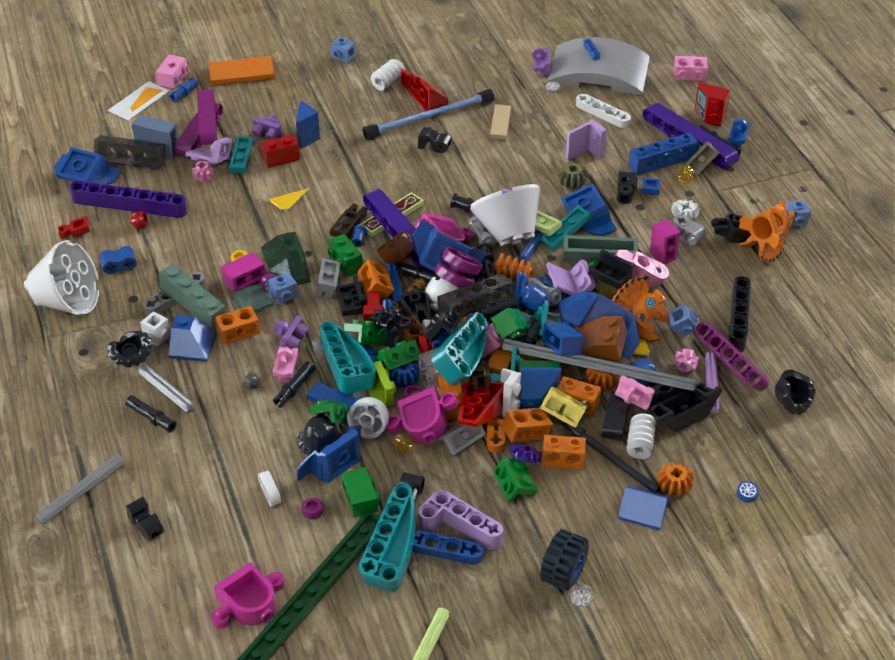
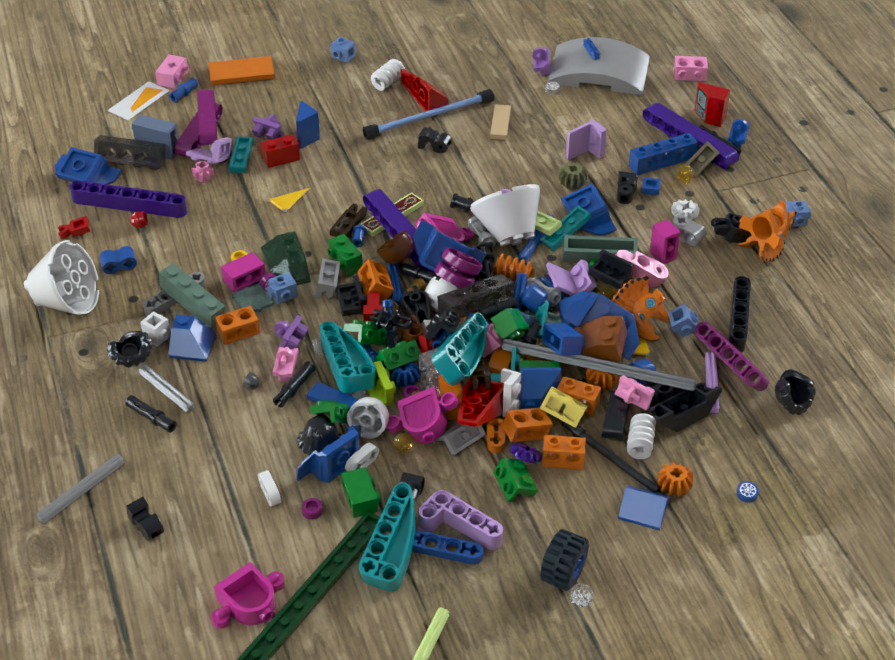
white beam [576,94,631,128] -> none
bright pink gear [673,348,699,373] -> none
none -> white beam [345,442,379,471]

